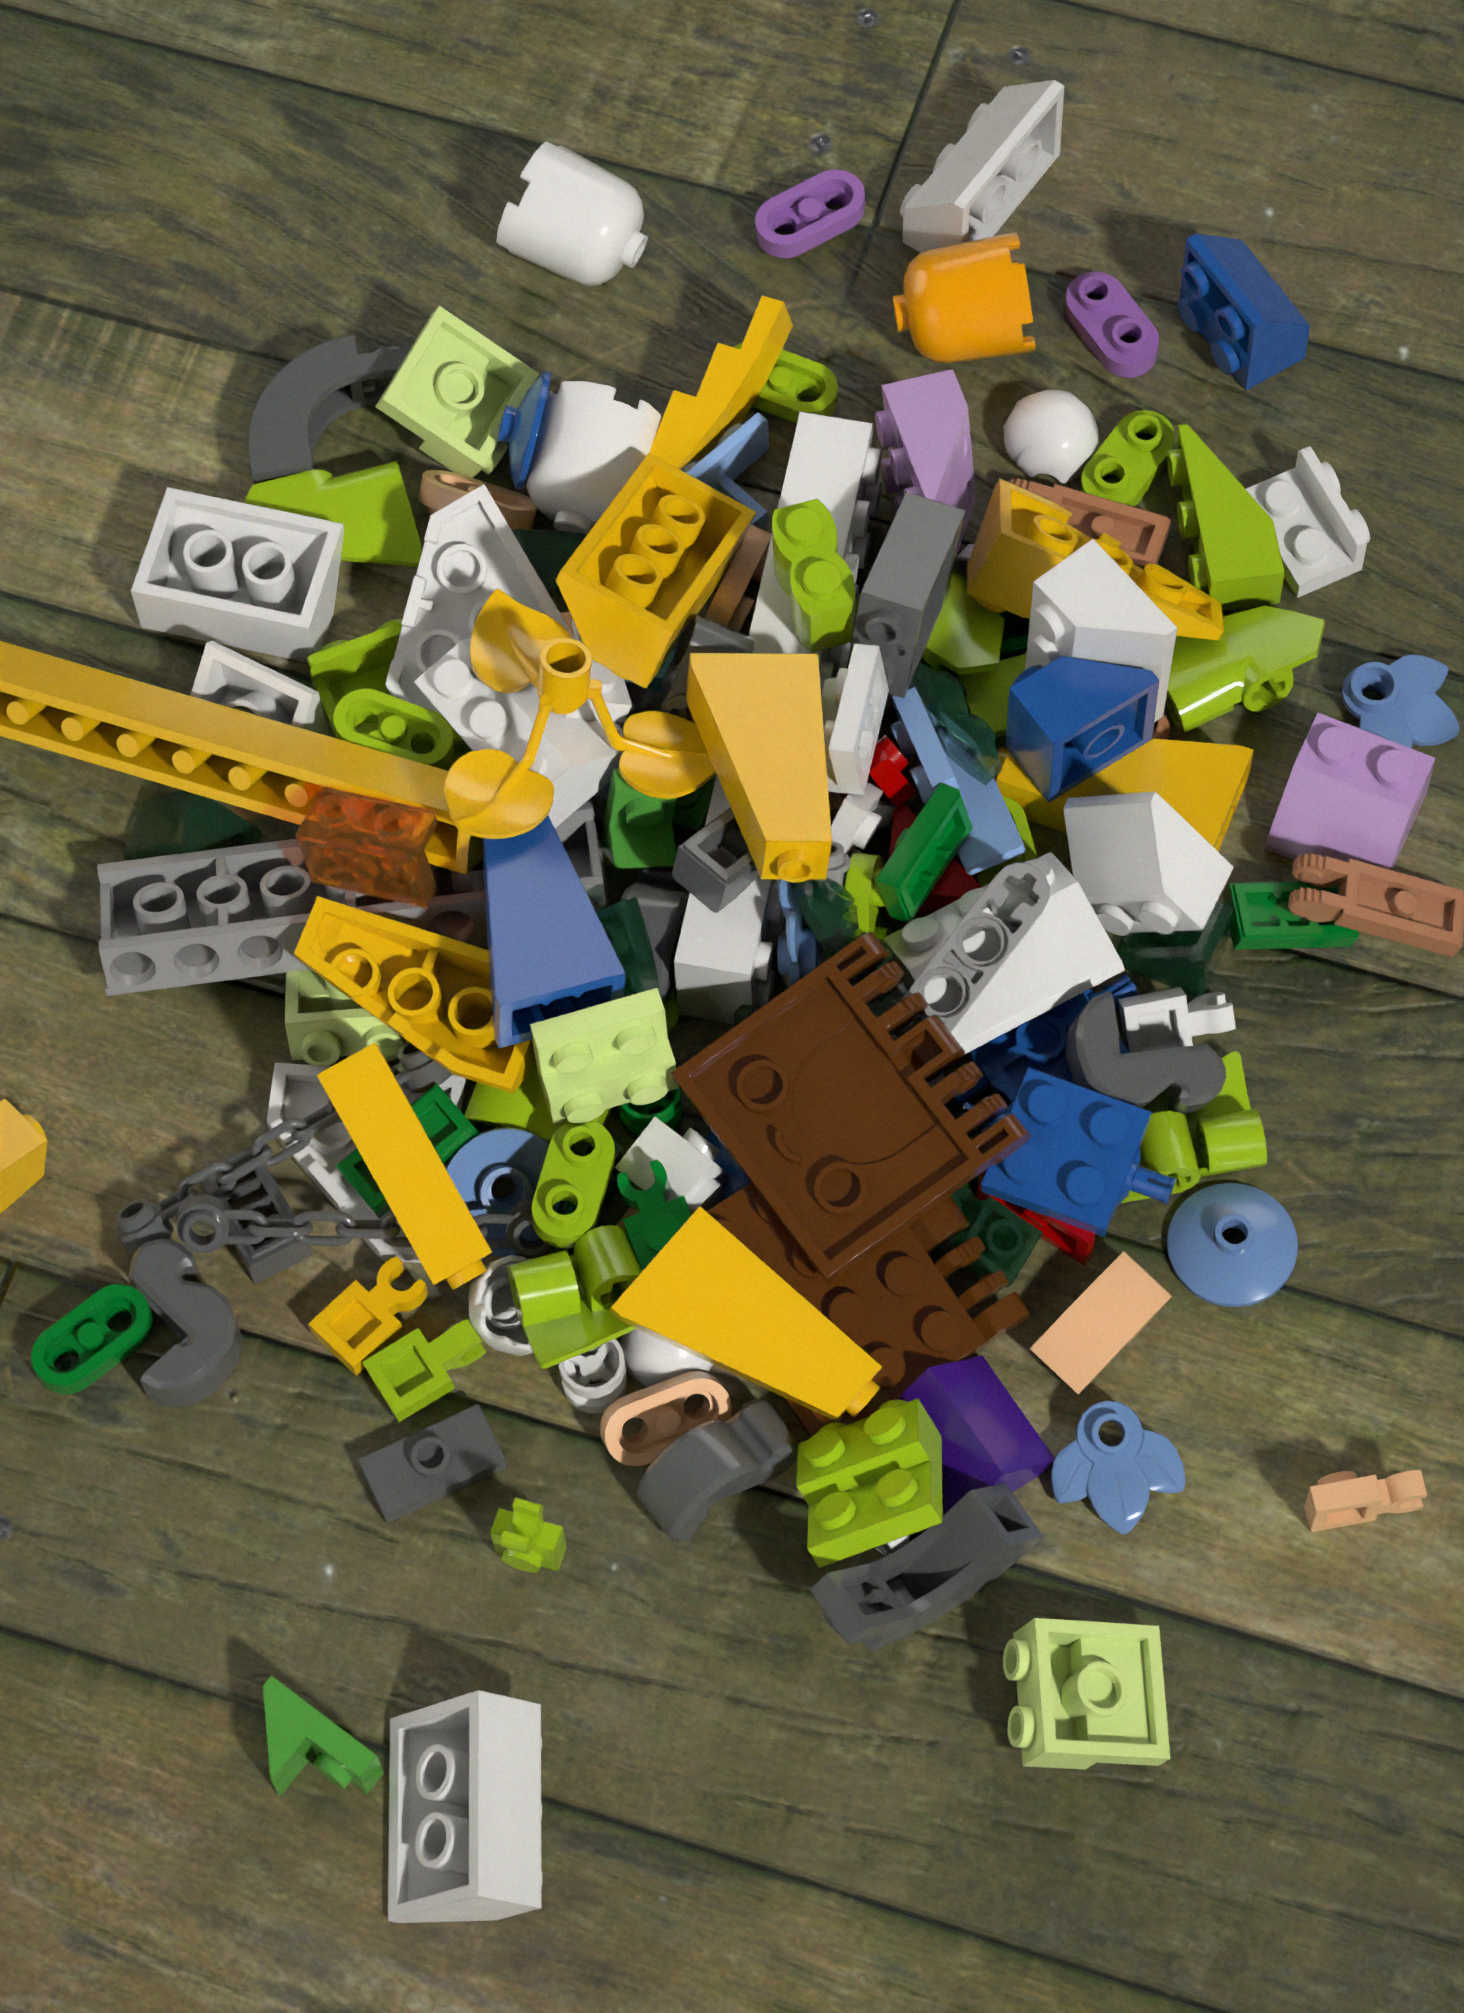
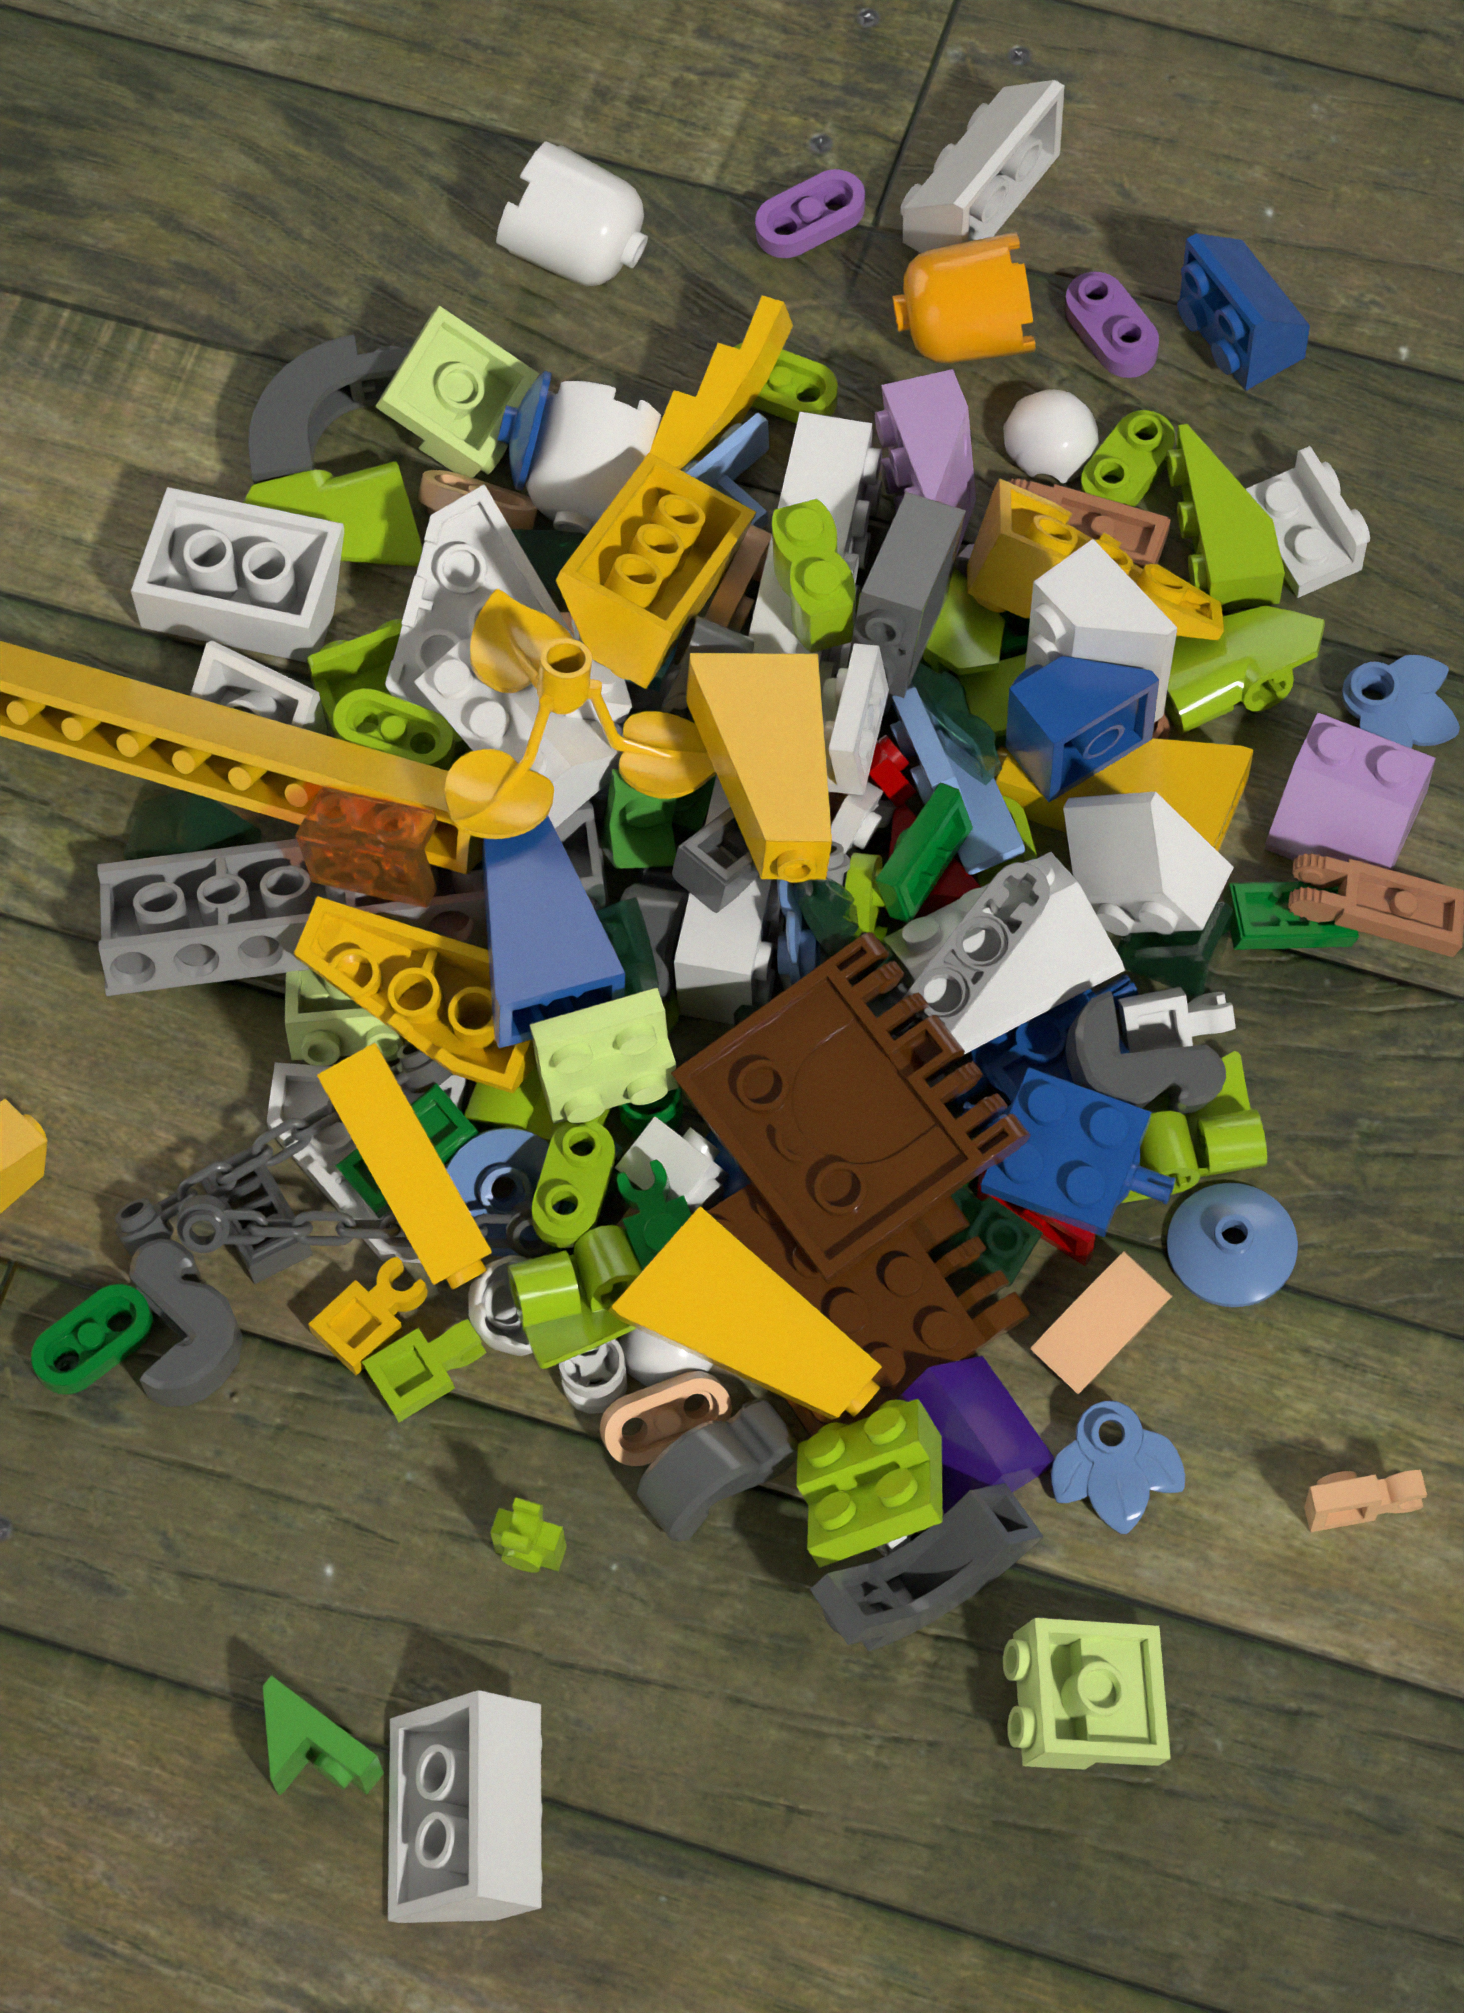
dark grey plate [358,1404,508,1523] -> none

